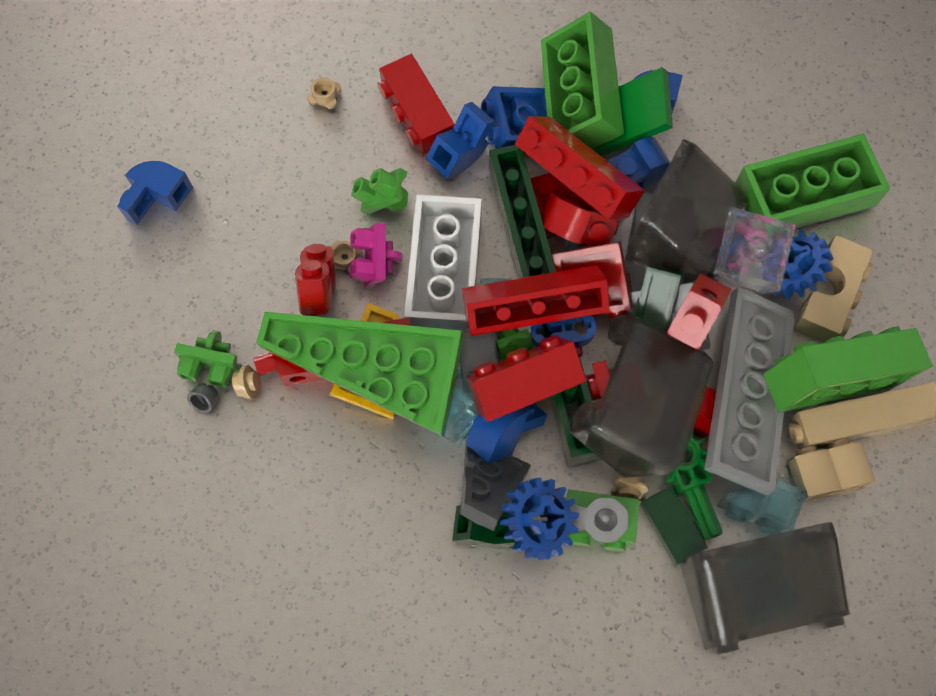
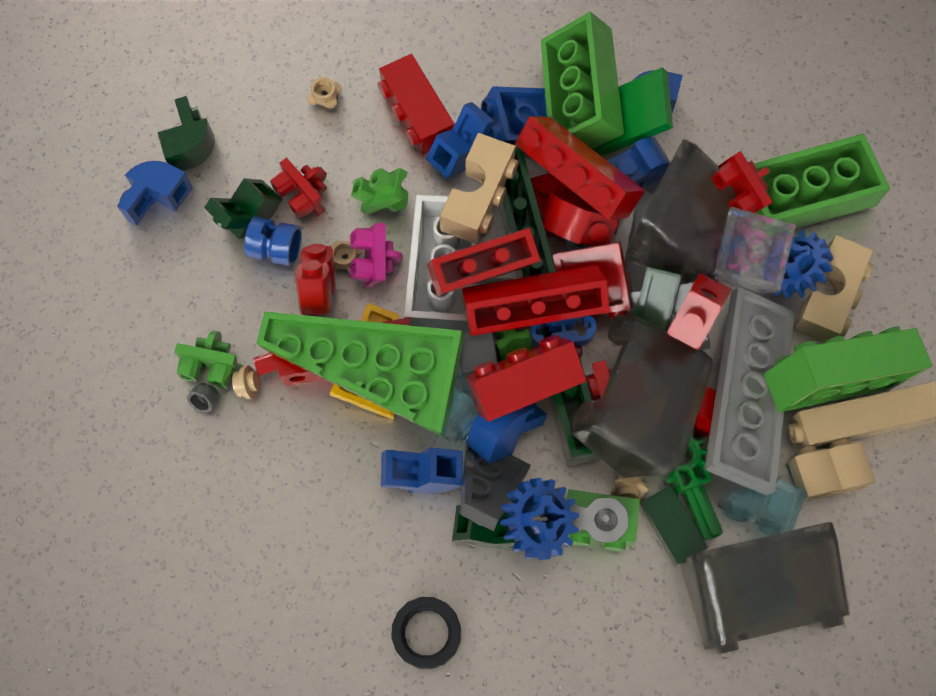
none -> dark green brick [157,96,215,171]
none -> dark green brick [204,178,283,239]
none -> blue wheel [244,216,302,267]
none -> red hips [270,157,327,219]
none -> blue brick [380,447,463,493]
none -> black tyre [391,597,461,669]
none -> red brick [426,228,541,297]
none -> tan arch [439,133,519,245]
none -> red hips [711,151,772,217]

